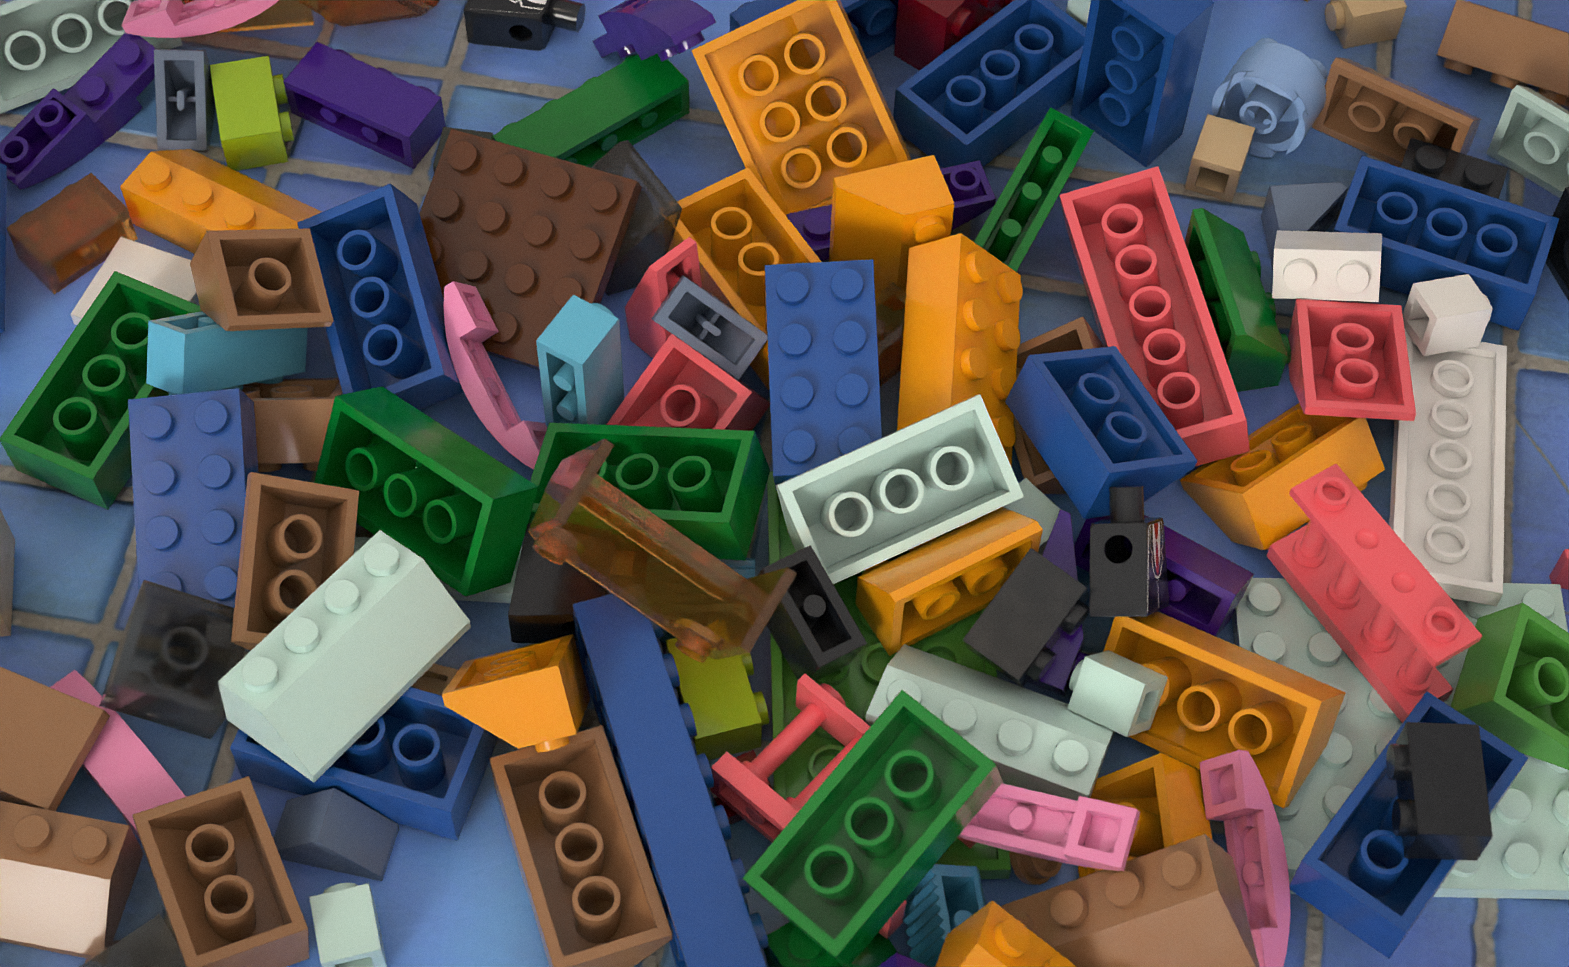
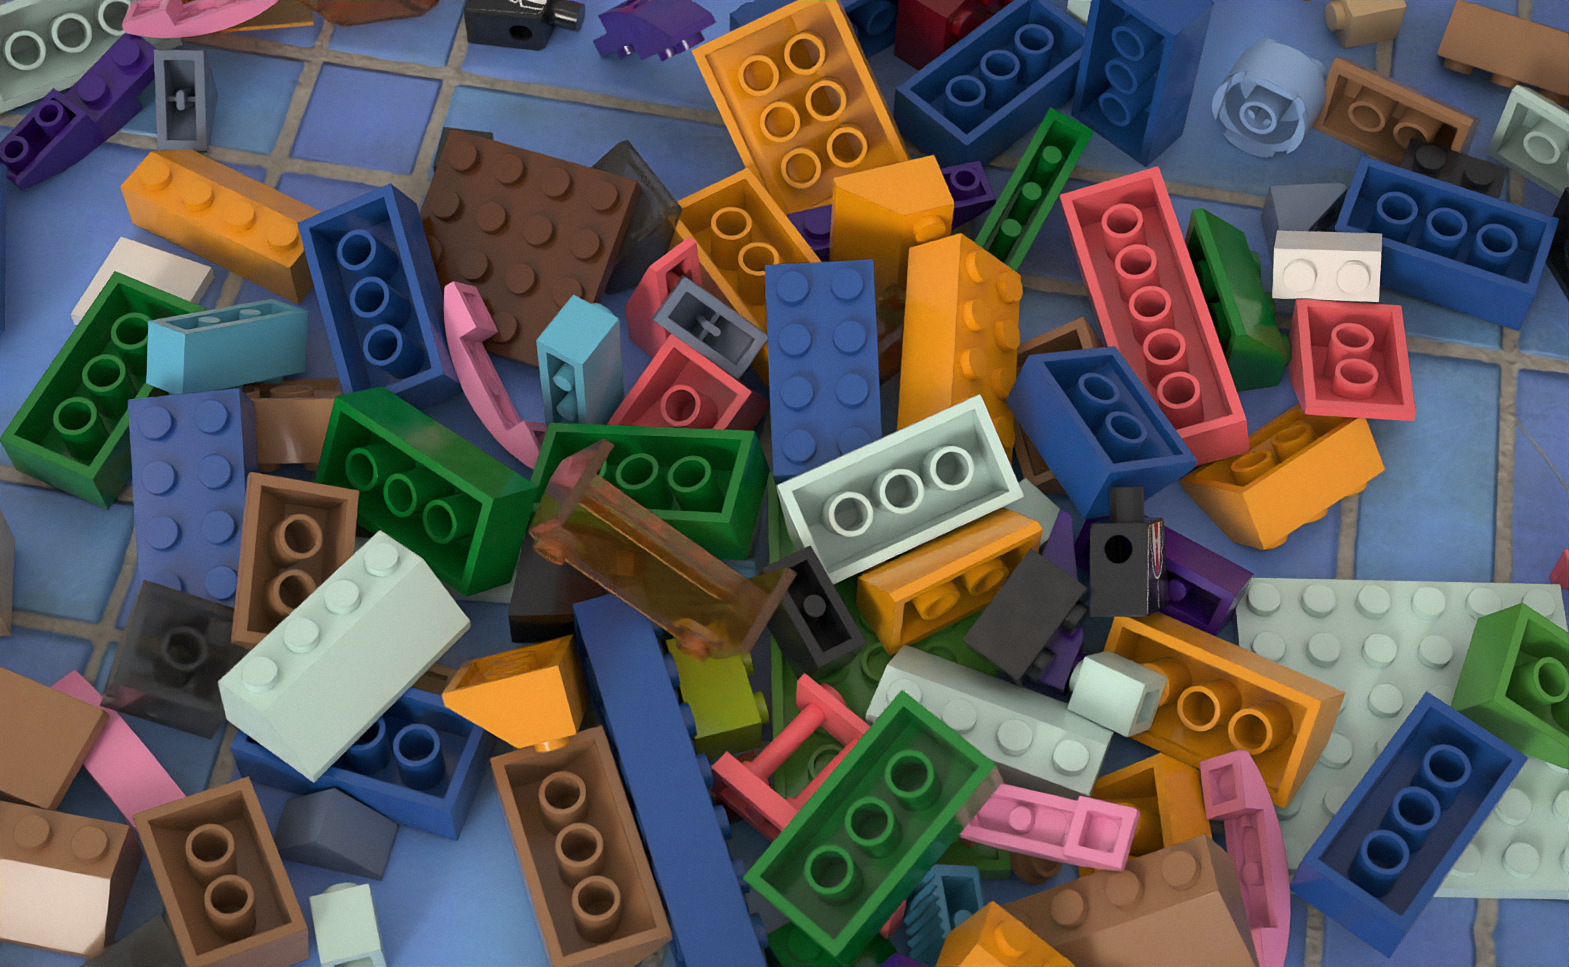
clear orange brick [7,173,138,294] -> none
medium nougat slope [190,228,334,331] -> none
lime brick [210,56,294,171] -> none
dark purple brick [284,42,446,169] -> none
green brick [493,54,690,168] -> none
tan brick [1184,114,1255,202] -> none
coral fence [1266,463,1482,724] -> none
black brick [1386,722,1493,861] -> none
white plate [1389,330,1507,606] -> none
white brick [1403,274,1493,356] -> none

